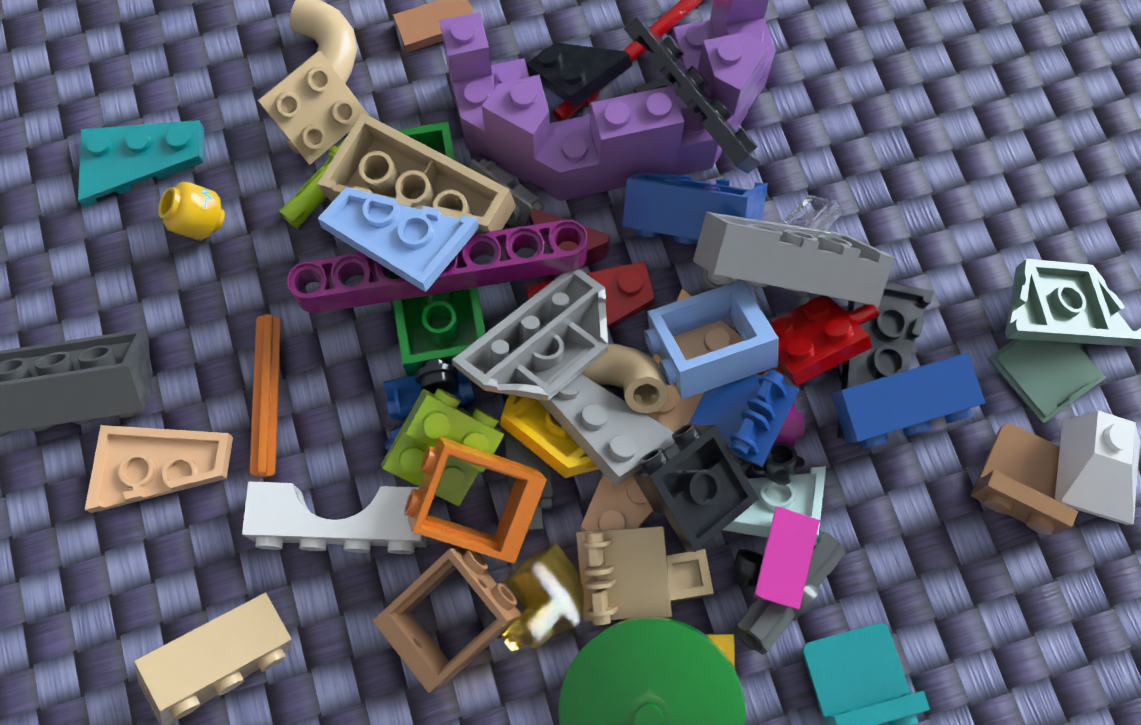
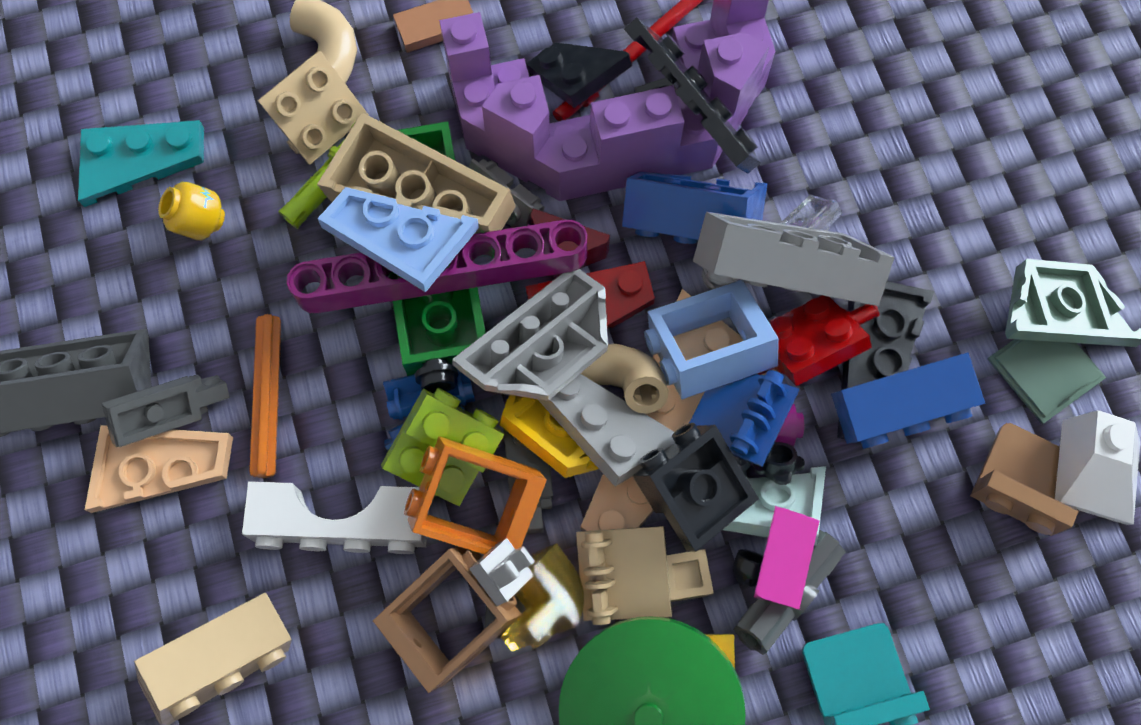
none -> dark grey hinge [101,375,230,447]
none -> light grey tile [469,538,535,606]

